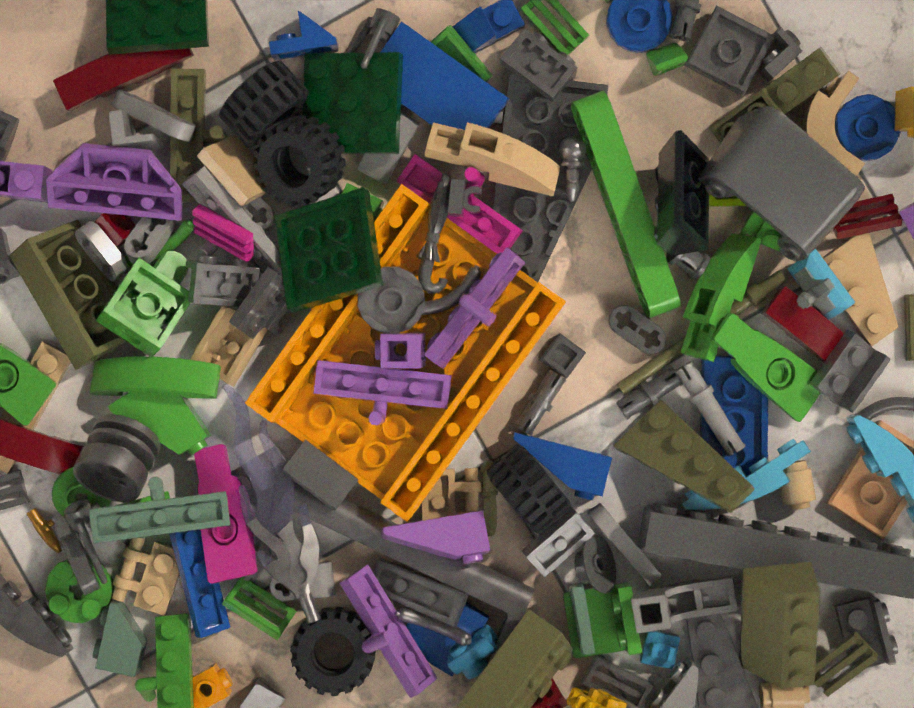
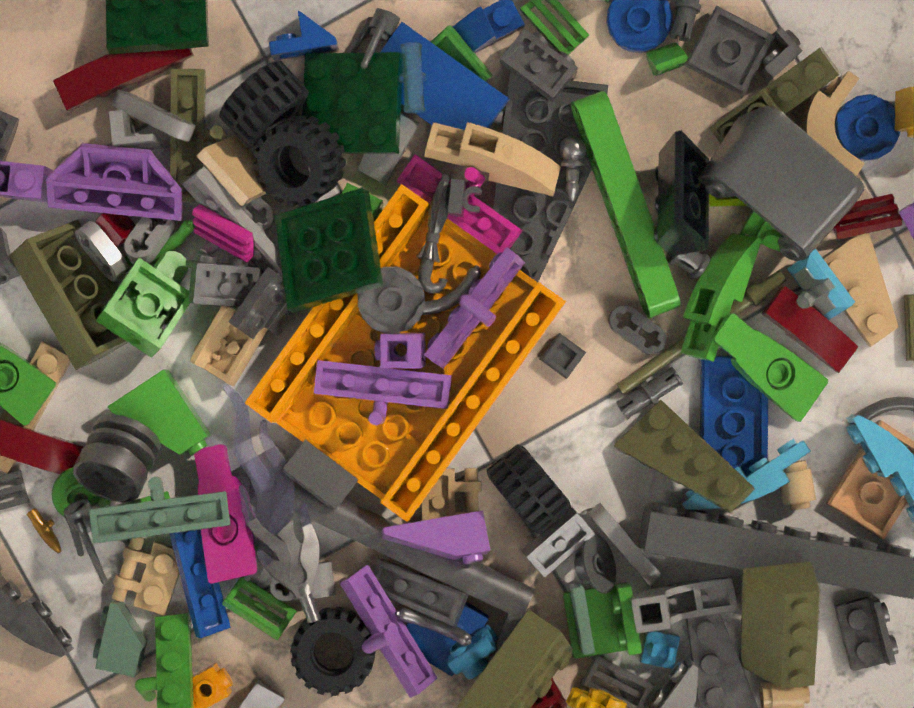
bright green plate [45,556,114,623] -> none
dark grey beam [60,531,101,595] -> none
bright green slope [89,356,221,399] -> none
olive piece [481,460,498,537] -> none
blue slope [512,432,612,500] -> none
flat silver pin [513,369,567,436] -> none
light grey pin [675,360,745,457] -> none
flat silver bracket [809,329,890,413] -> none
olive tile [814,631,878,697] -> none
none -> clear light blue pin [399,42,426,113]

